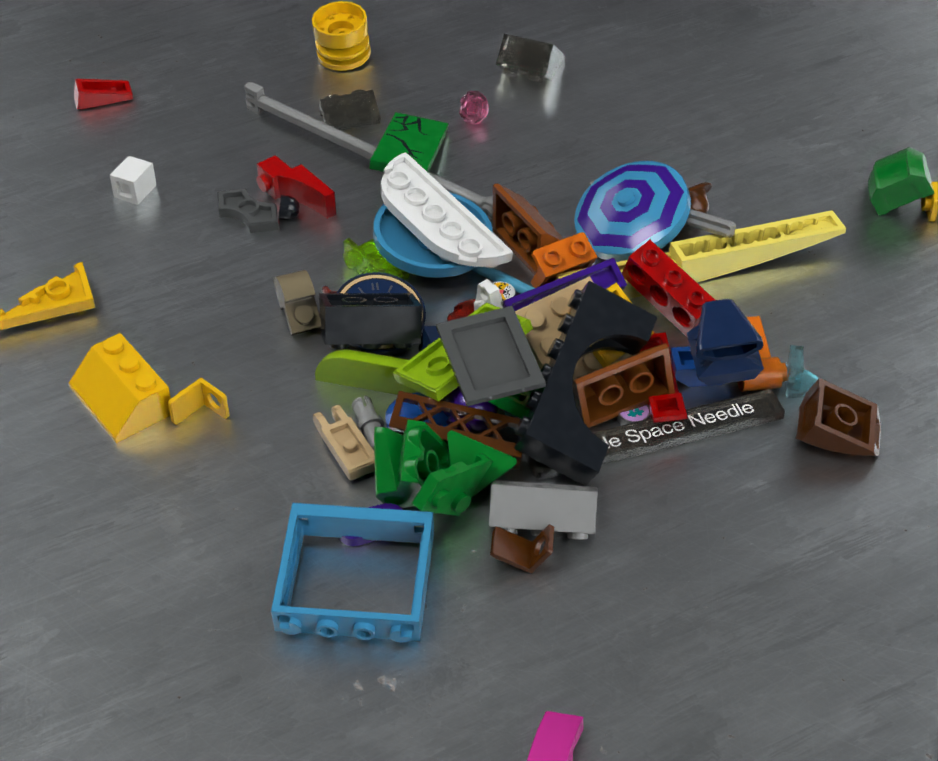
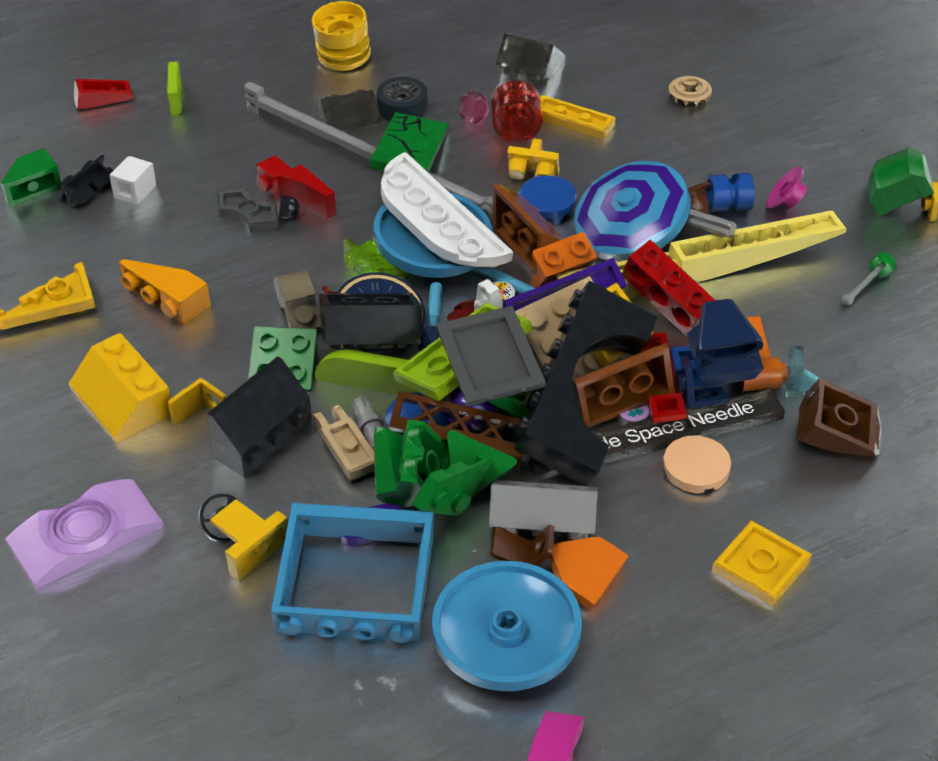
none -> green slope [1,148,61,207]
none -> lavender slope [5,478,164,590]
none -> black hinge [59,155,114,206]
none -> light orange slope [119,259,211,325]
none -> lime tile [167,61,182,115]
none -> yellow piece [198,494,288,581]
none -> black slope [207,356,312,478]
none -> green hinge [248,326,318,390]
none -> black wheel [376,77,428,122]
none -> medium azure piece [426,282,442,326]
none -> dark azure dish [432,561,582,691]
none -> clear red wheel [491,80,543,142]
none -> yellow hips [507,138,560,181]
none -> blue tile [519,176,577,225]
none -> yellow tile [530,95,616,140]
none -> orange slope [547,536,629,611]
none -> light nougat tile [663,435,731,493]
none -> tan gear [669,76,712,106]
none -> dark blue bracket [676,355,728,408]
none -> blue wheel [707,173,755,213]
none -> yellow tile [712,520,812,607]
none -> dark pink piece [766,166,807,209]
none -> hinge [842,252,897,305]

